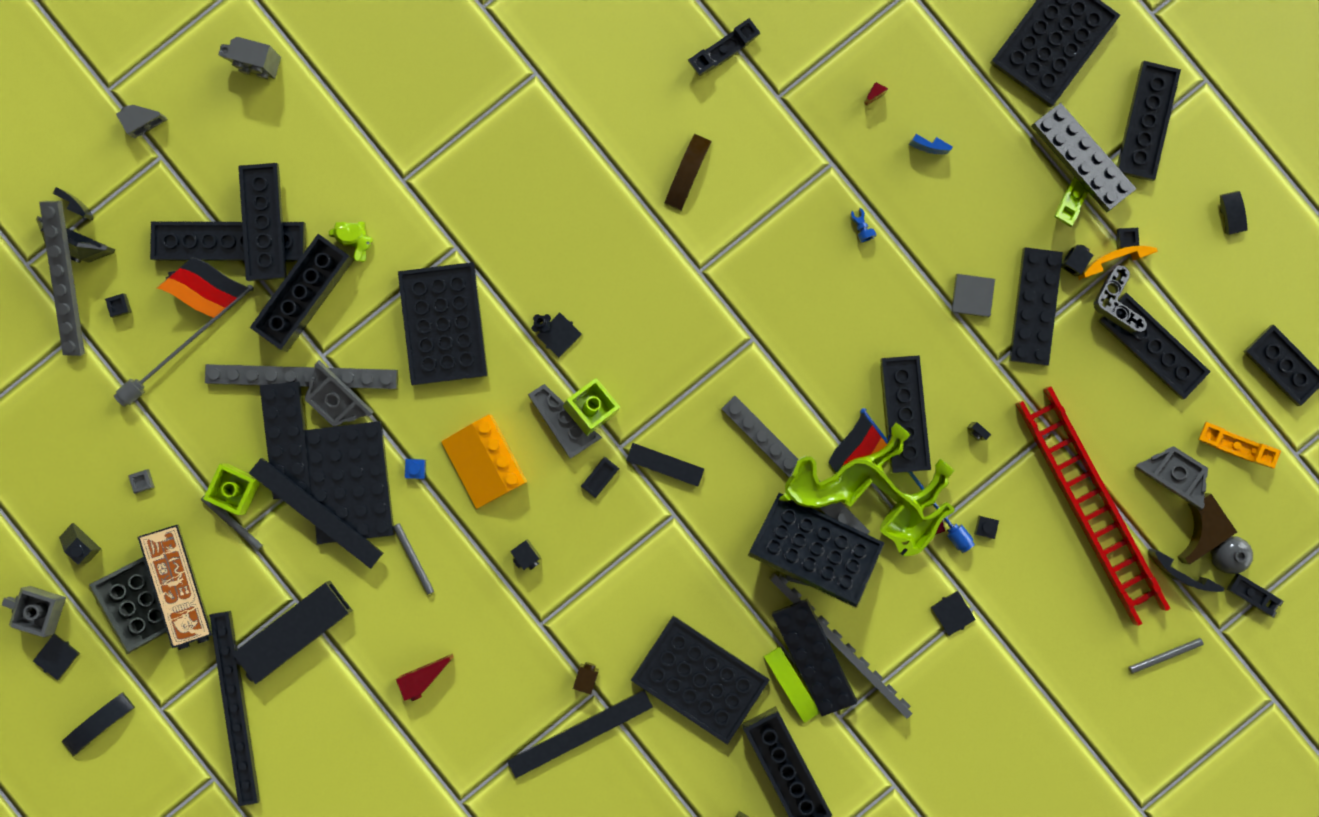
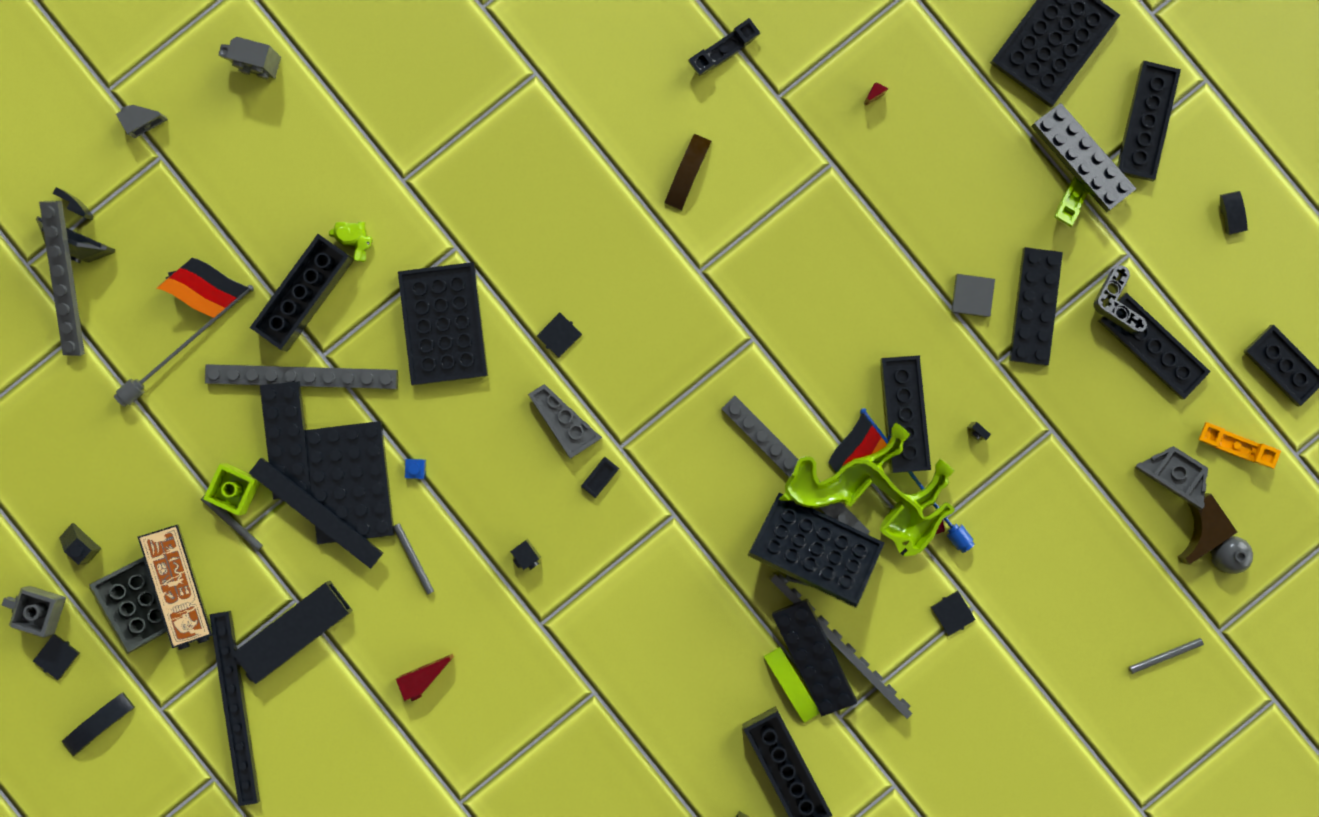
black plate [105,293,132,318] -> none
dark grey tile [128,469,155,494] -> none
black plate [150,221,306,261] -> none
black plate [238,163,287,281] -> none
dark grey wing [305,360,374,426] -> none
light orange slope [441,414,527,509] -> none
black tile [507,689,653,778] -> none
black plate [531,314,551,333] -> none
lime brick [563,378,620,436] -> none
dark brown brick [573,662,599,695] -> none
black tile [626,443,704,487] -> none
black plate [631,615,770,745] -> none
blue piece [851,208,877,243] -> none
blue slope [909,134,953,155] -> none
black plate [974,516,999,539] -> none
red ladder [1016,386,1171,626] -> none
black brick [1061,245,1094,277] -> none
light orange slope [1078,246,1158,280] -> none
black plate [1117,227,1140,249] -> none
black slope [1148,549,1225,592] -> none
black plate [1226,574,1284,618] -> none

